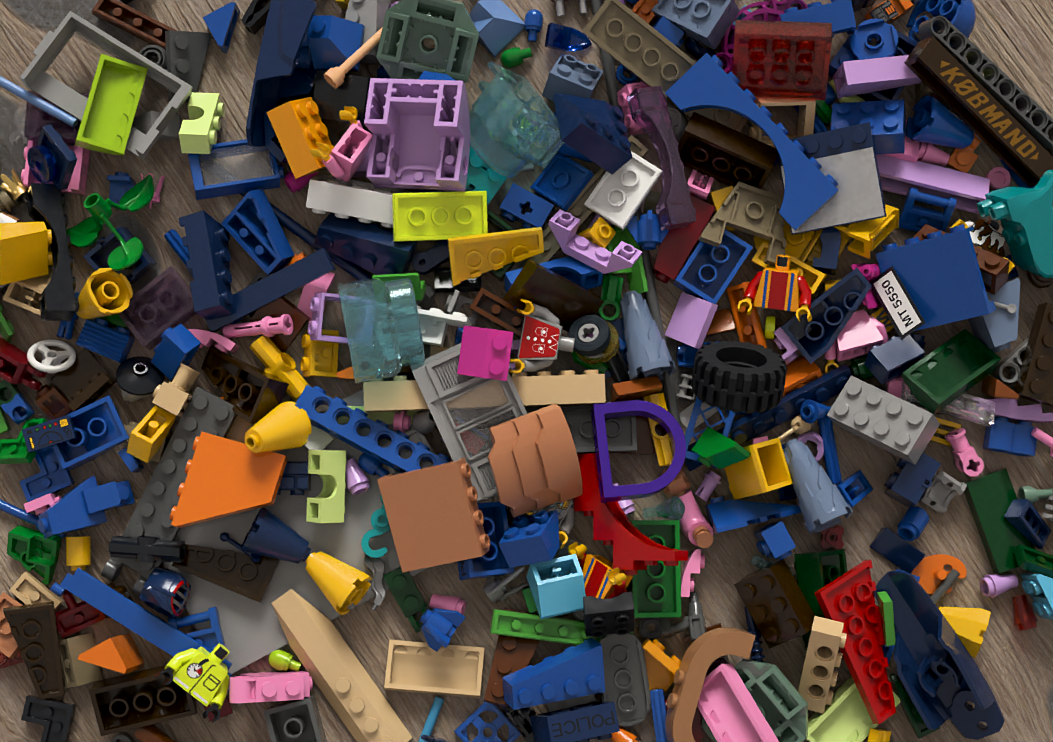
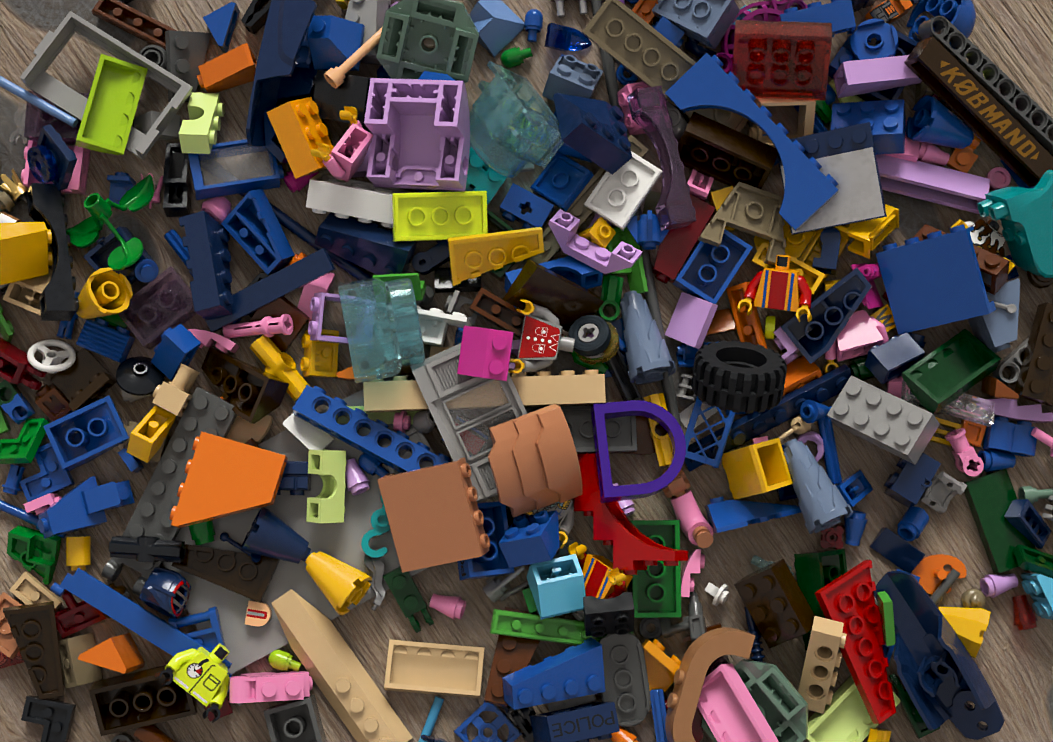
dark blue tile [22,415,77,453] -> none
yellow cone [245,401,312,453] -> none
blue brick [420,608,465,652] -> none
dark orange slope [611,376,663,402] -> none
clear light blue cone [643,496,685,520] -> none
green slope [692,427,751,469] -> none
lavender pin [694,470,722,501] -> none
blue brick [754,521,796,560] -> none
sticker [870,266,926,340] -> none
blue plate [899,187,957,232] -> none
none -> blue pin [2,464,26,495]
none -> blue plate [134,259,159,282]
none -> black slope [163,143,192,217]
none -> green brick [189,520,216,545]
none -> orange slope [197,43,257,93]
none -> bright pink cone [201,197,232,226]
none -> light nougat tile [245,600,272,626]
none -> white plate [704,582,730,606]
none -> blue cone [844,510,868,546]
none -> orange tile [961,418,987,448]
none -> dark tan plate [961,588,986,609]
none -> blue cone [978,449,1016,472]

